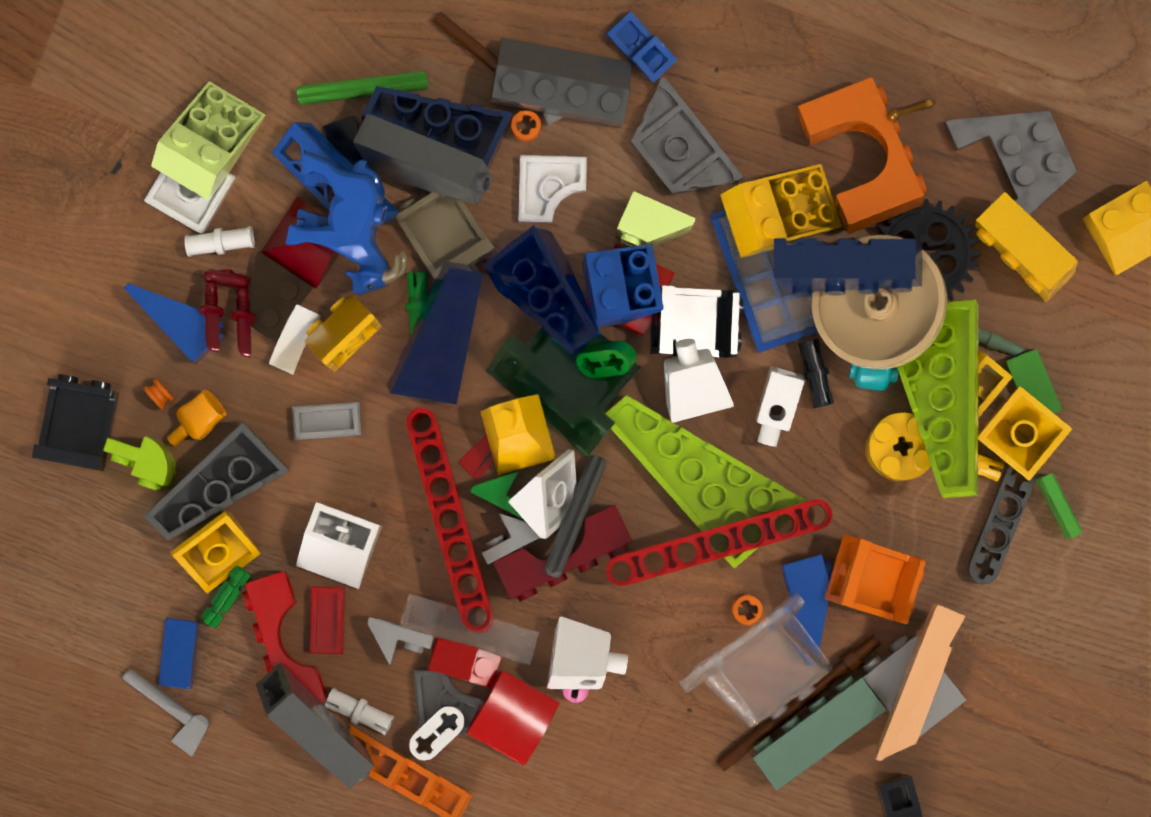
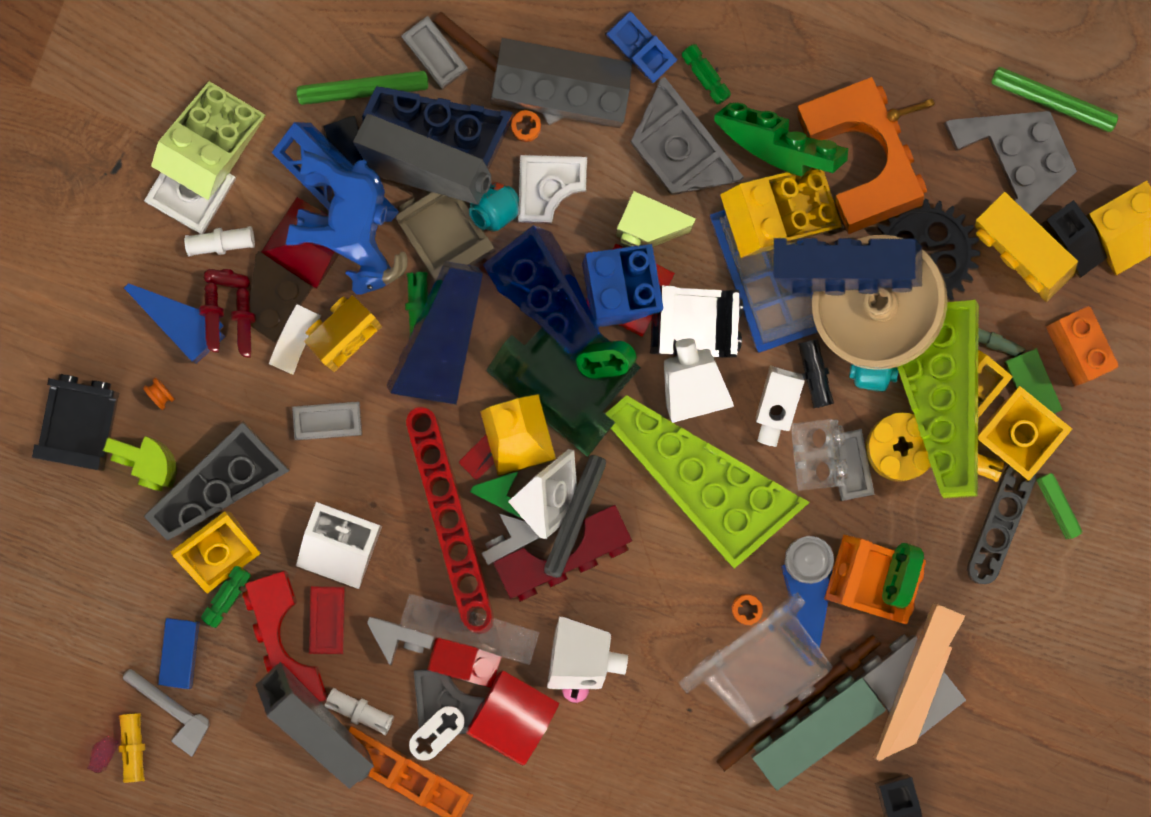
light orange piece [167,390,227,447] -> none
red beam [606,499,833,586] -> none
none -> clear pink tile [88,736,119,774]
none -> yellow pin [118,713,146,783]
none -> light grey tile [401,16,468,90]
none -> teal head [469,182,519,232]
none -> green axle [681,44,731,105]
none -> green slope [714,102,849,177]
none -> light grey wheel [784,536,834,584]
none -> clear brick [791,419,848,491]
none -> light grey tile [828,429,875,501]
none -> green beam [882,543,924,609]
none -> bright green axle [991,67,1118,132]
none -> black slope [1040,200,1107,278]
none -> orange panel [1046,306,1119,387]

